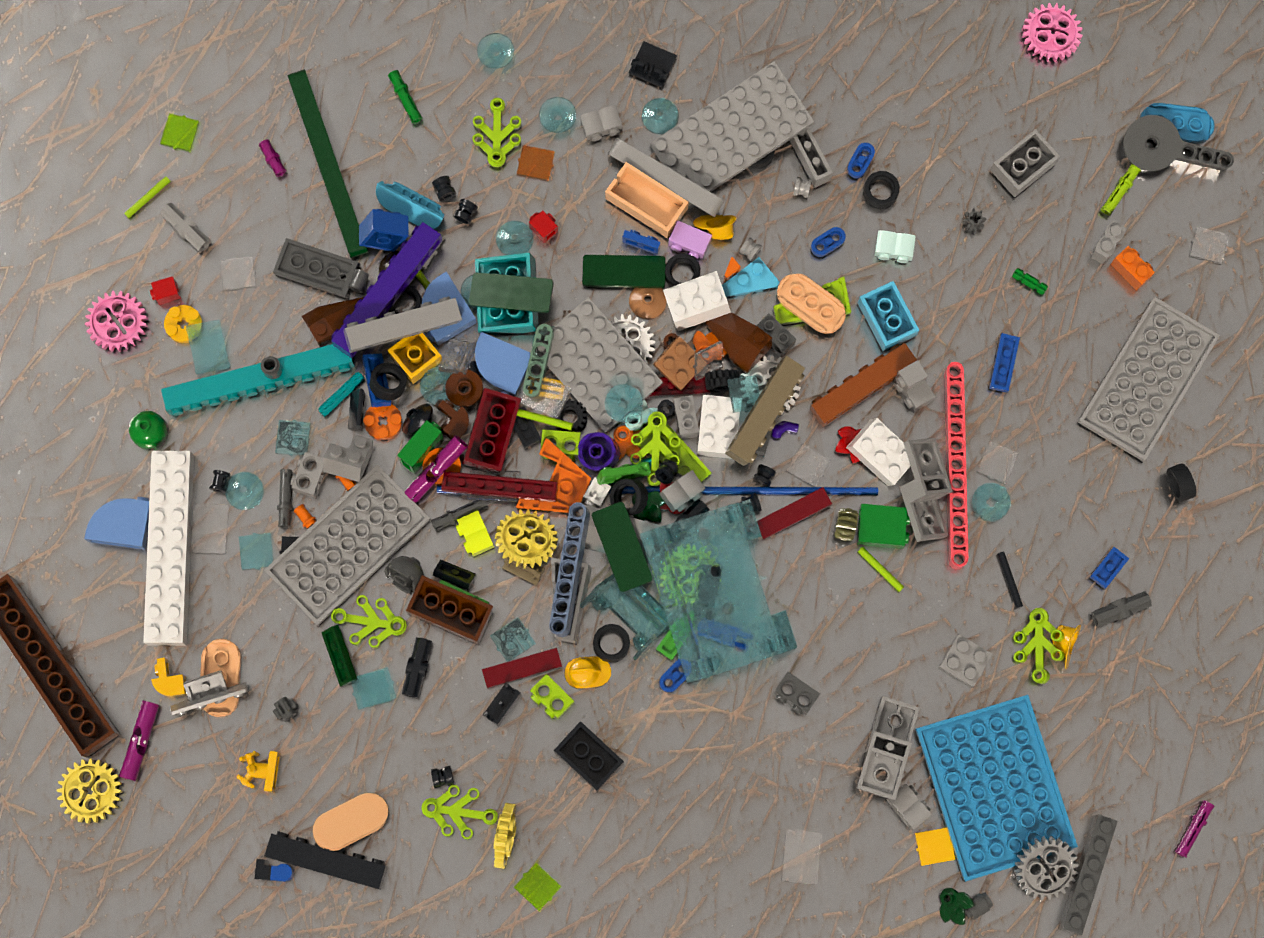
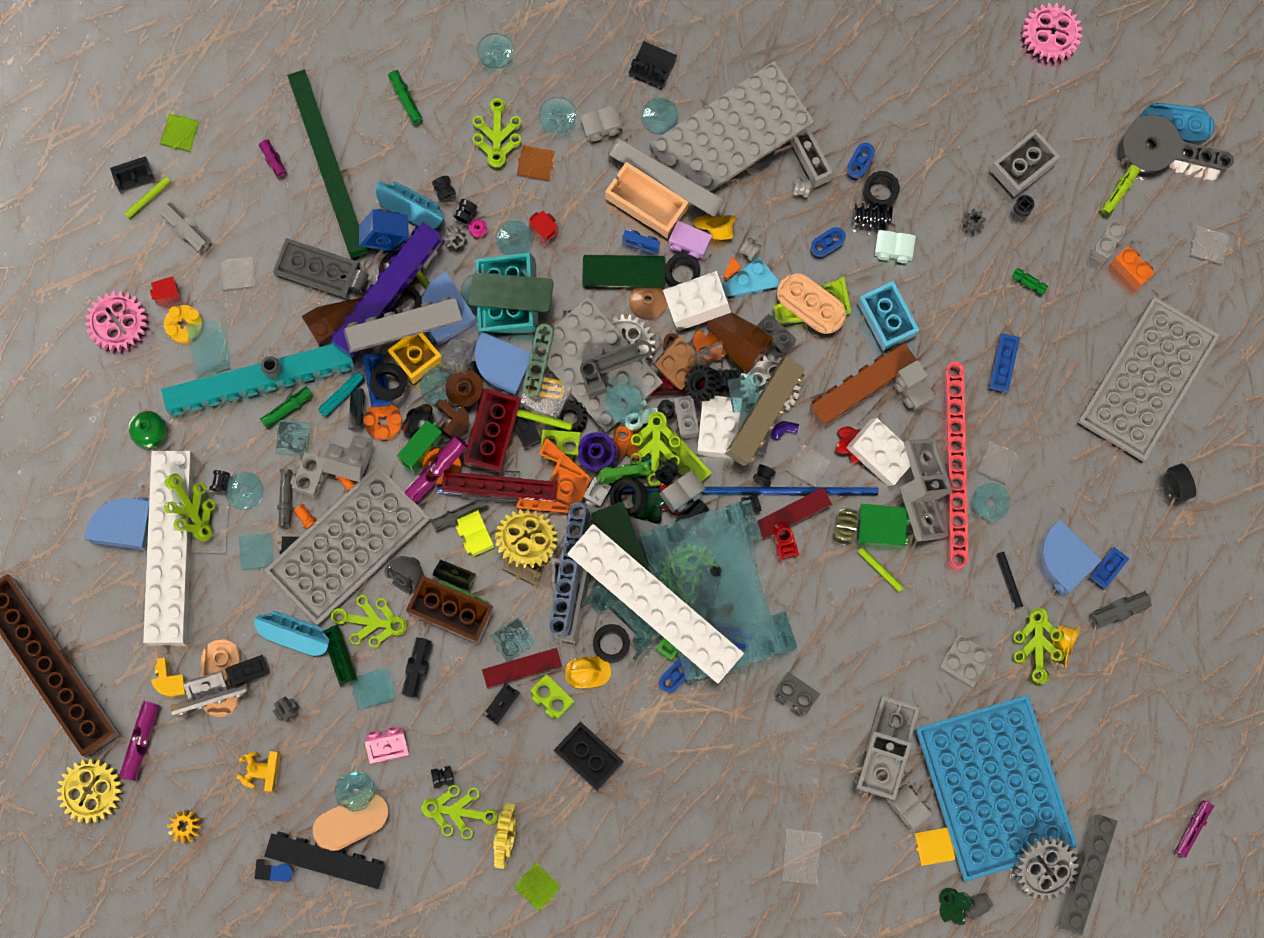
none -> black hinge [110,156,155,192]
none -> lime plant [164,474,215,541]
none -> yellow gear [167,809,202,844]
none -> black plate [225,654,269,687]
none -> medium azure brick [254,611,329,656]
none -> green pin [260,385,314,428]
none -> clear light blue plate [335,772,375,811]
none -> bright pink bracket [365,726,409,763]
none -> light grey gear [442,224,467,249]
none -> dark pink plate [469,219,487,237]
none -> white brick [567,524,744,683]
none -> dark grey piece [580,340,652,399]
none -> black tyre [684,365,721,402]
none -> red piece [773,521,799,561]
none -> black piece [853,202,893,229]
none -> black wheel [1013,195,1035,219]
none -> medium blue brick [1040,519,1102,595]

